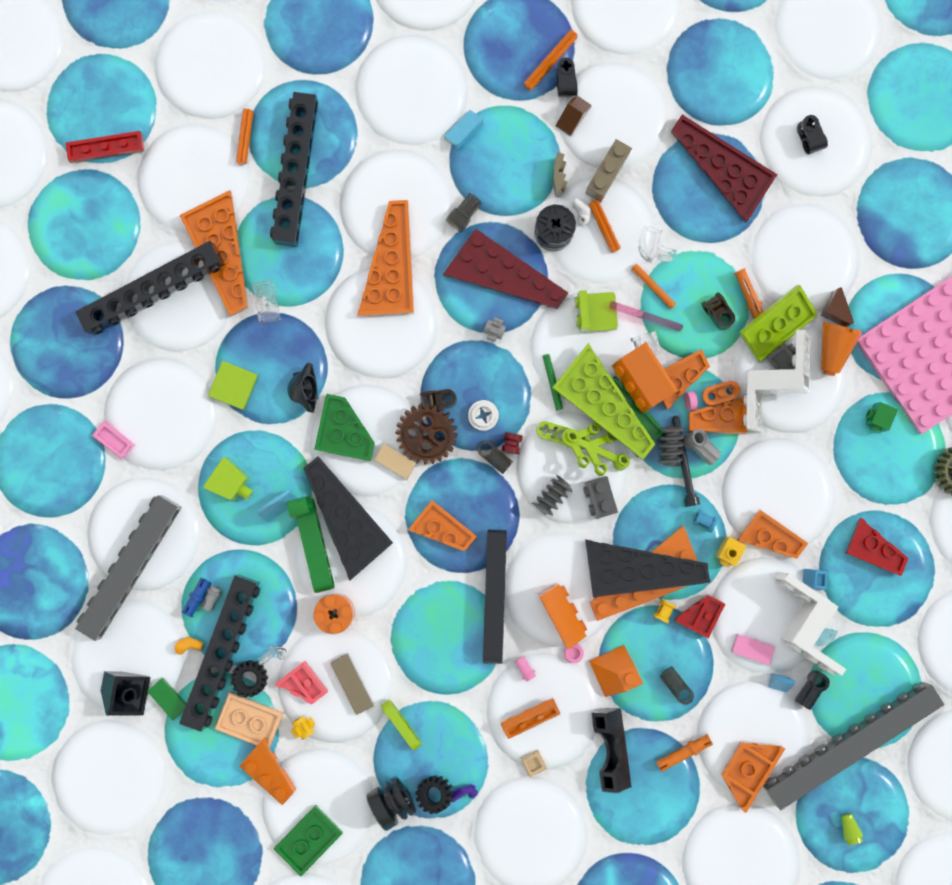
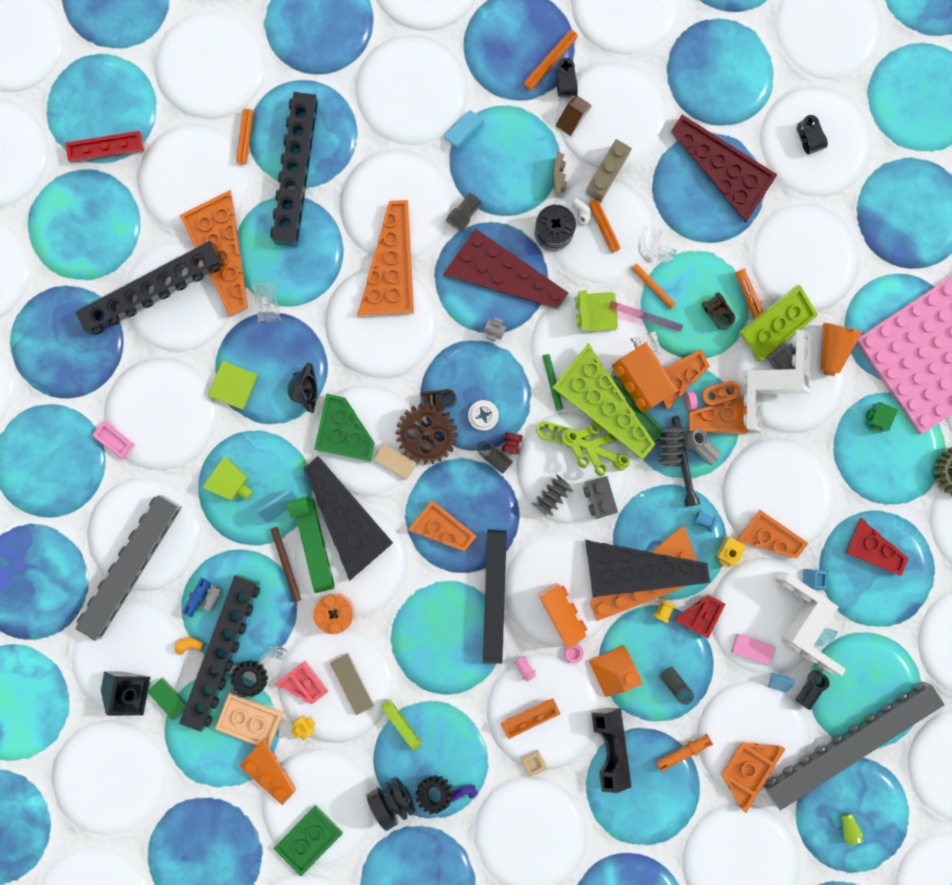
reddish brown slope [821,287,854,327] -> none
none -> reddish brown bar [270,527,302,602]

